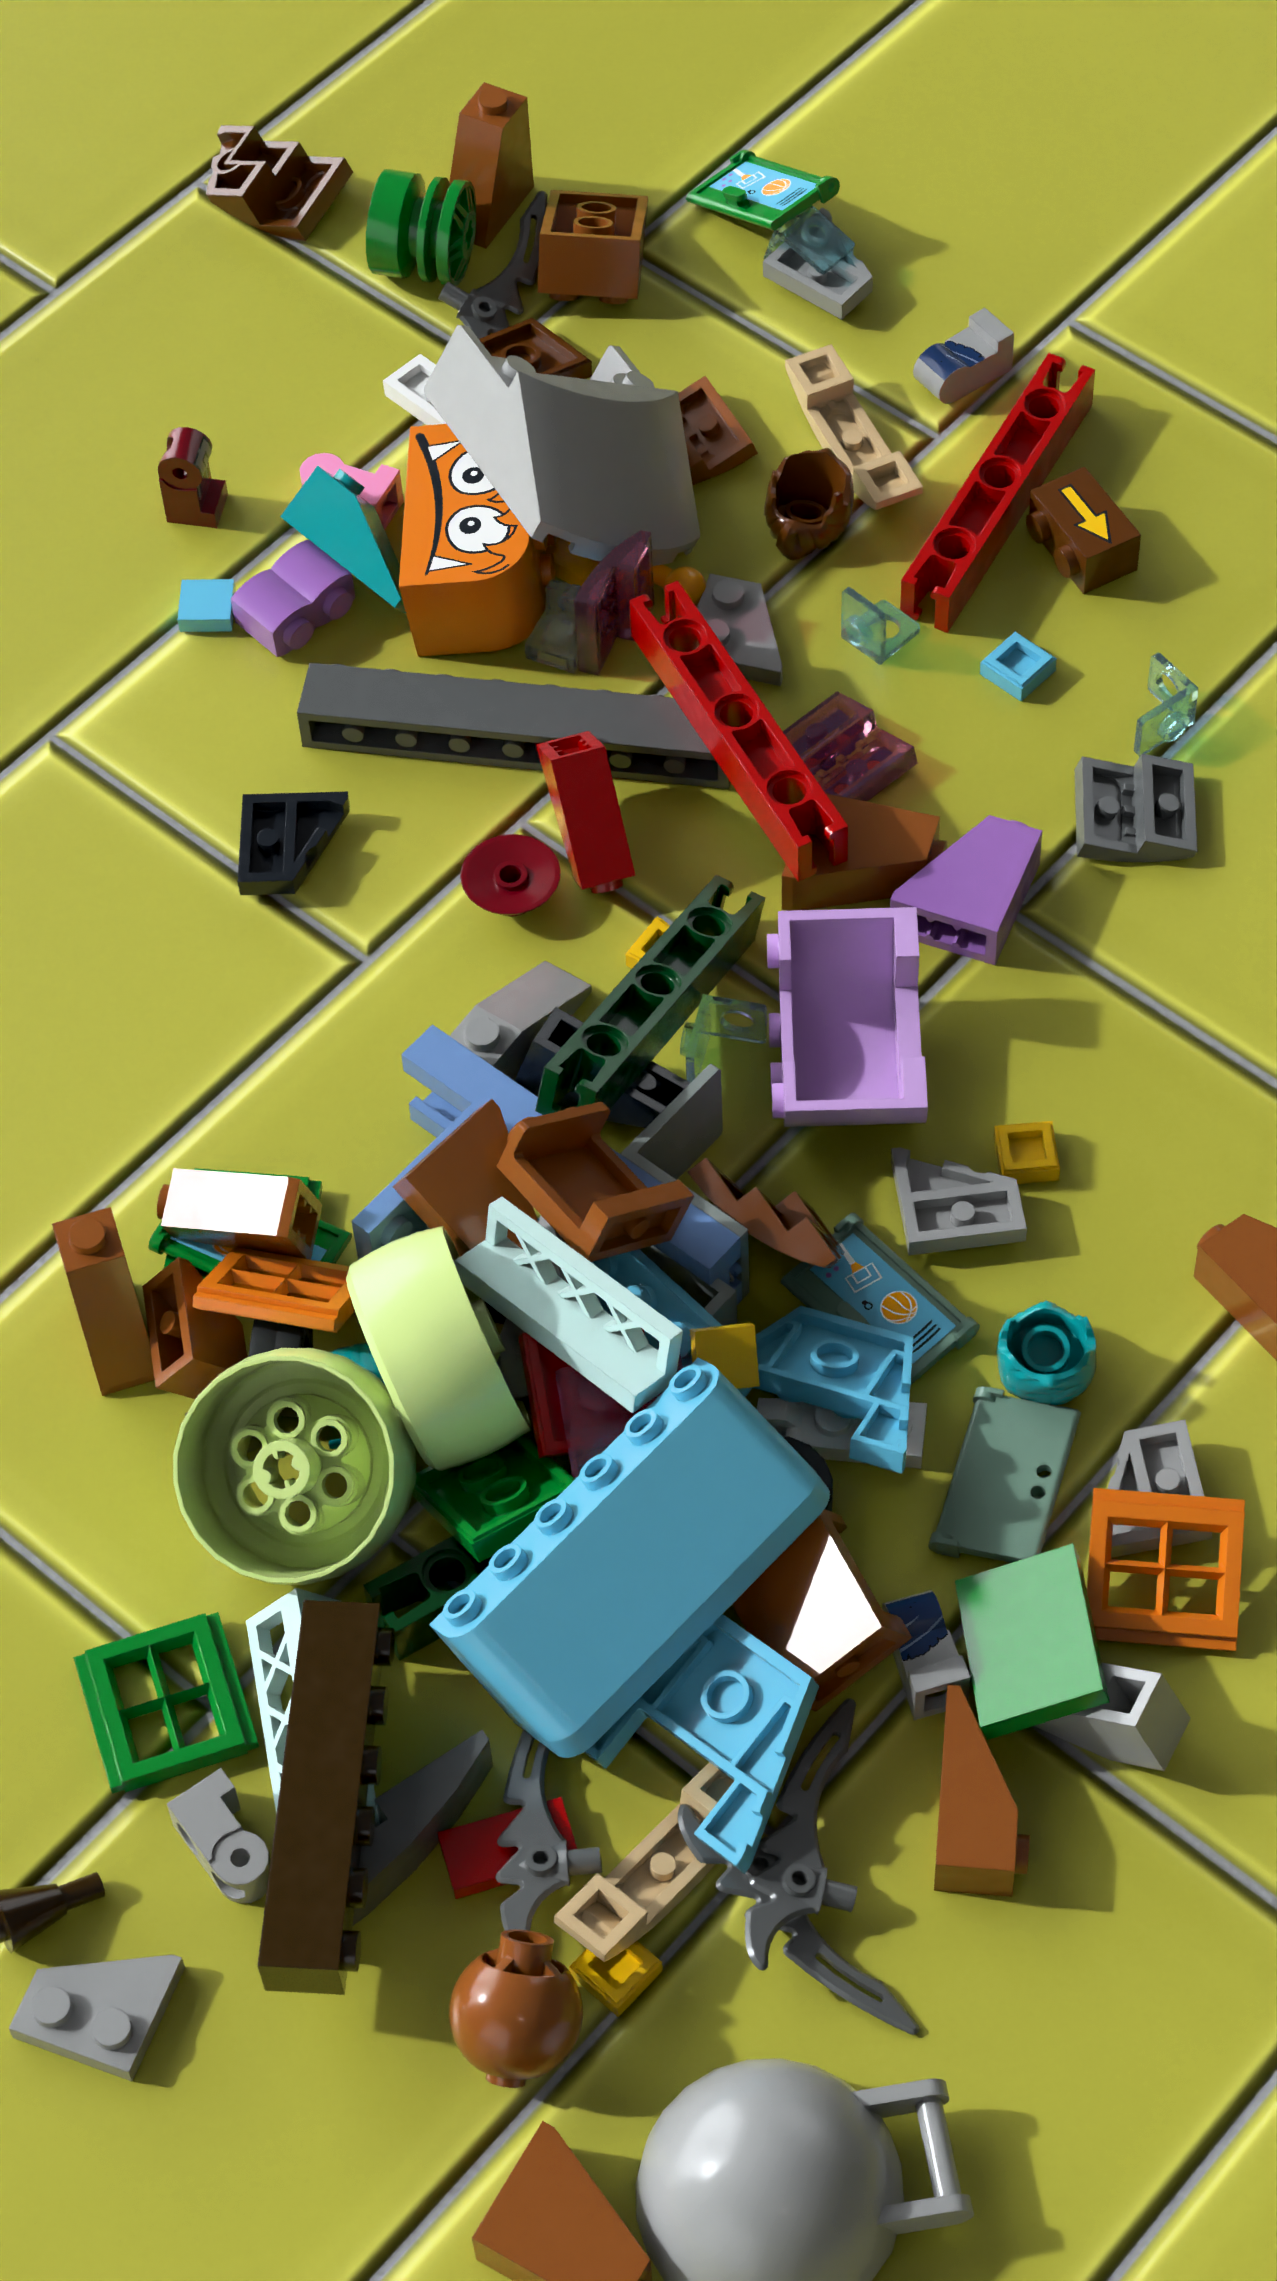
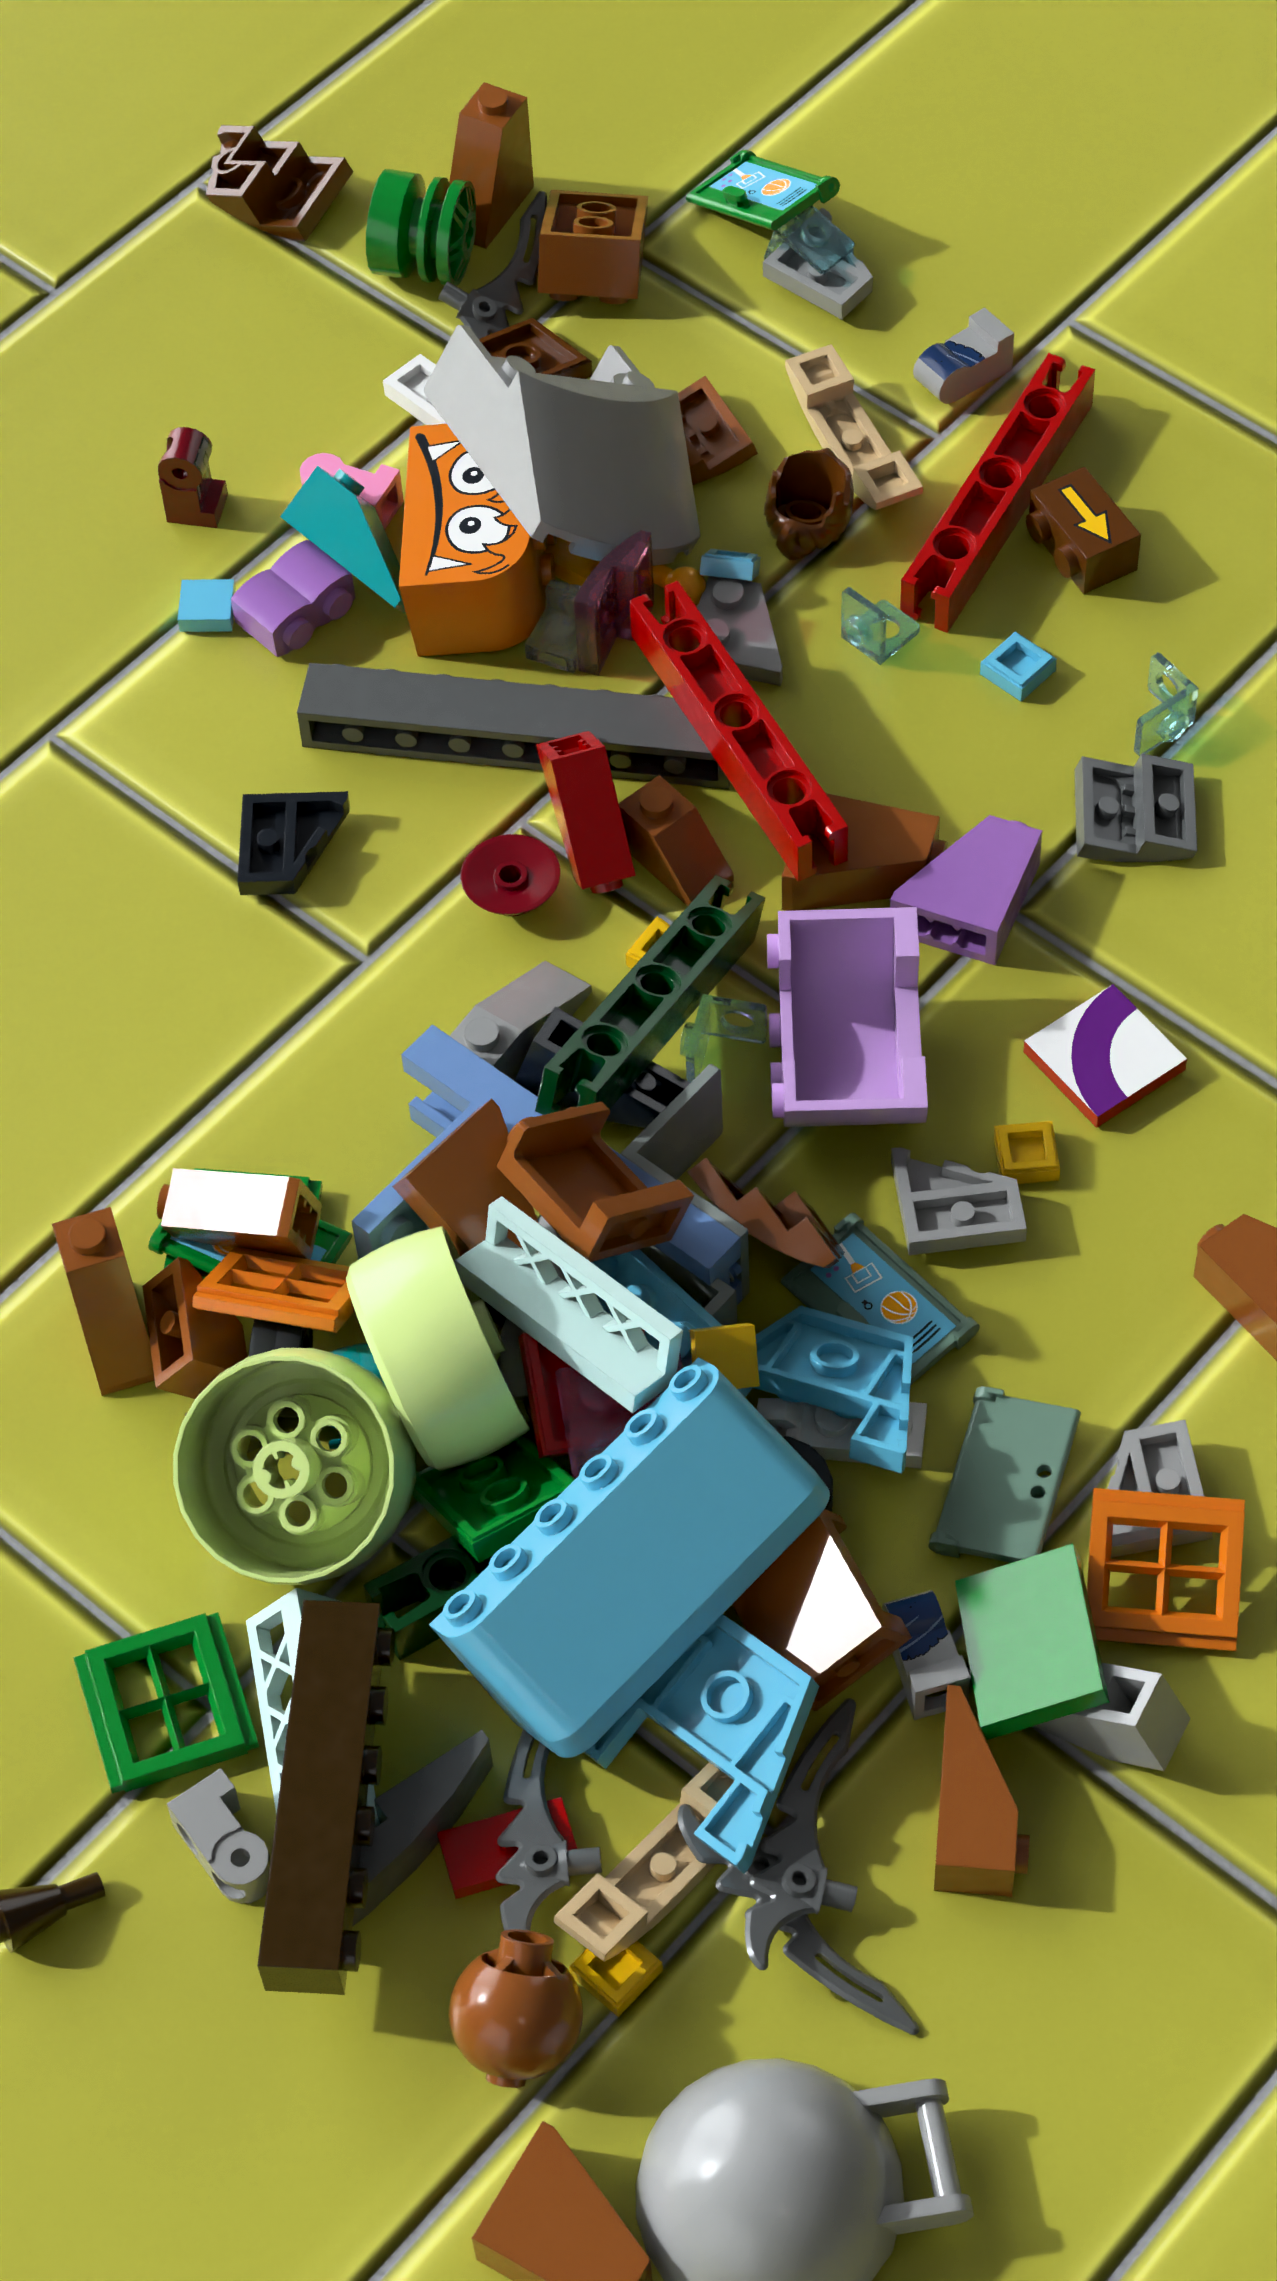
light grey wing [9,1955,185,2082] -> none
clear pink slope [783,691,918,802] -> none
teal hair [997,1300,1096,1405] -> none
none -> dark orange slope [619,775,734,906]
none -> medium azure tile [700,549,761,581]
none -> tile [1023,984,1187,1128]

